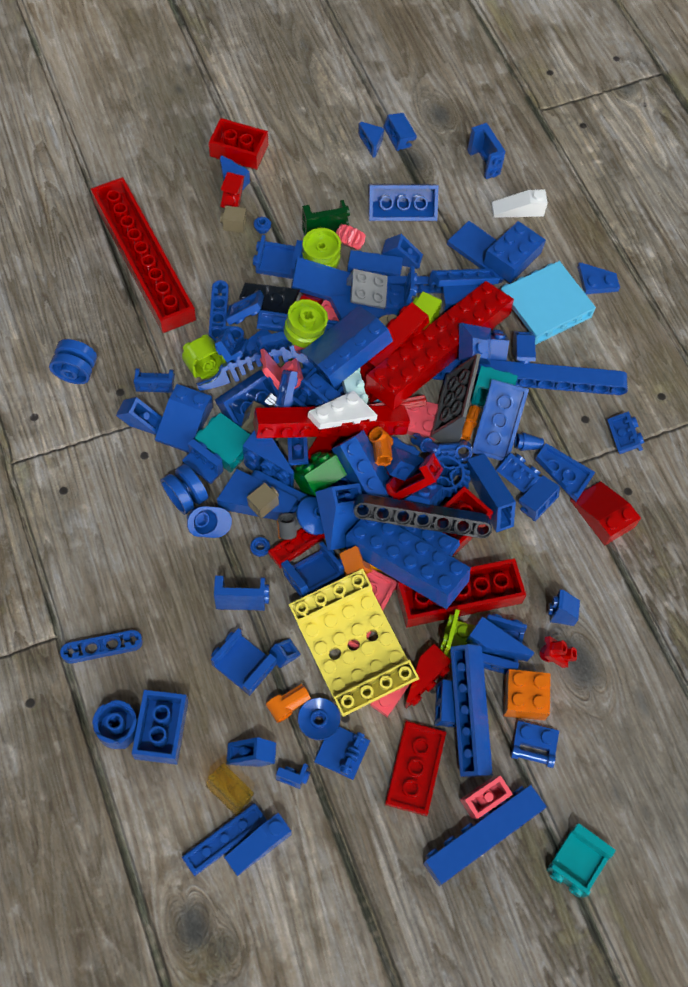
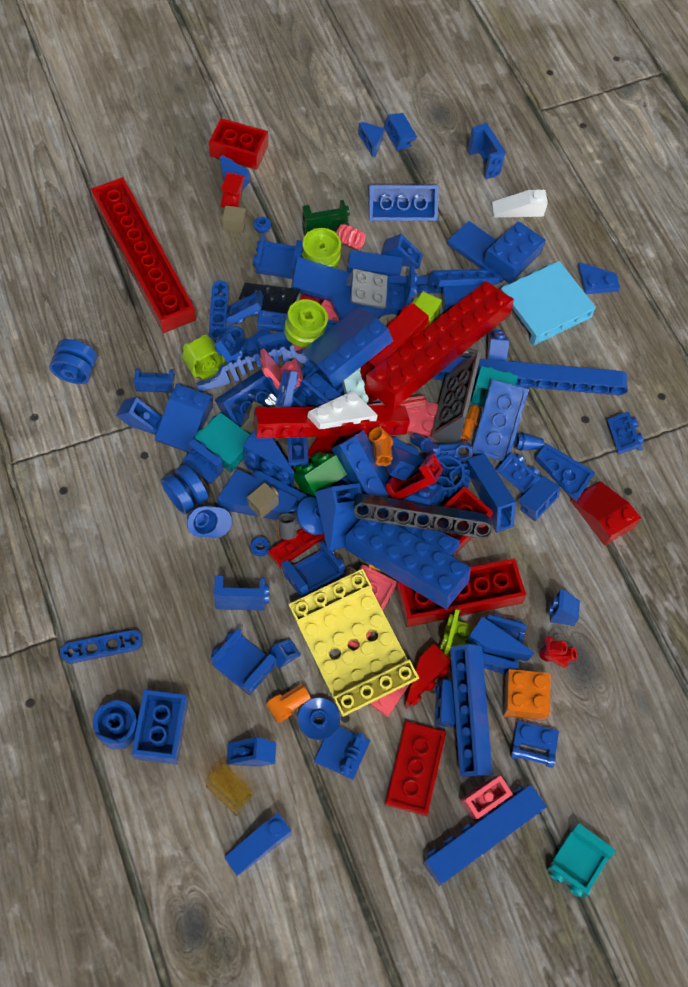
blue tile [182,803,267,877] -> none
blue bracket [276,763,310,789] -> none
orange panel [339,546,372,576] -> none
blue slope [459,323,491,365] -> none
blue slope [512,331,536,364] -> none

